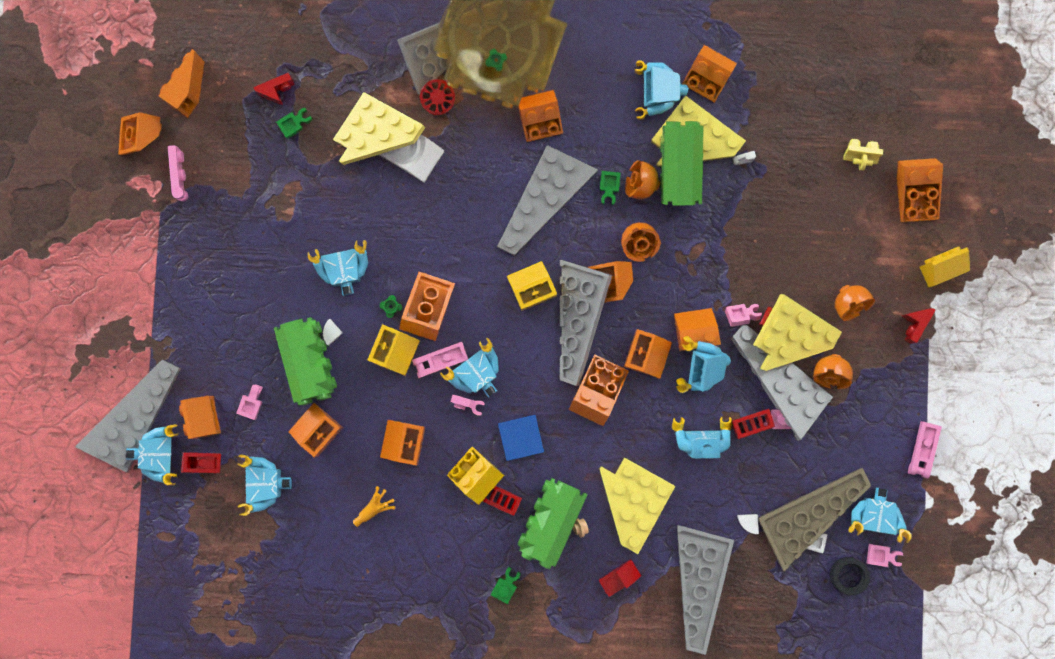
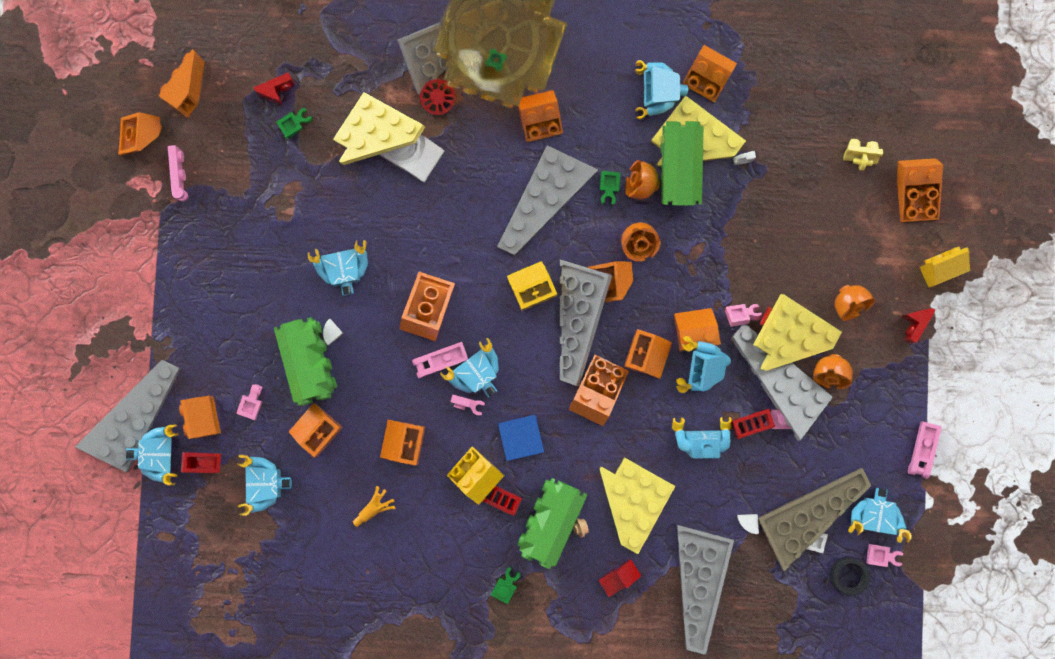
yellow slope [368,324,420,376] -> none
green plate [380,295,402,318] -> none

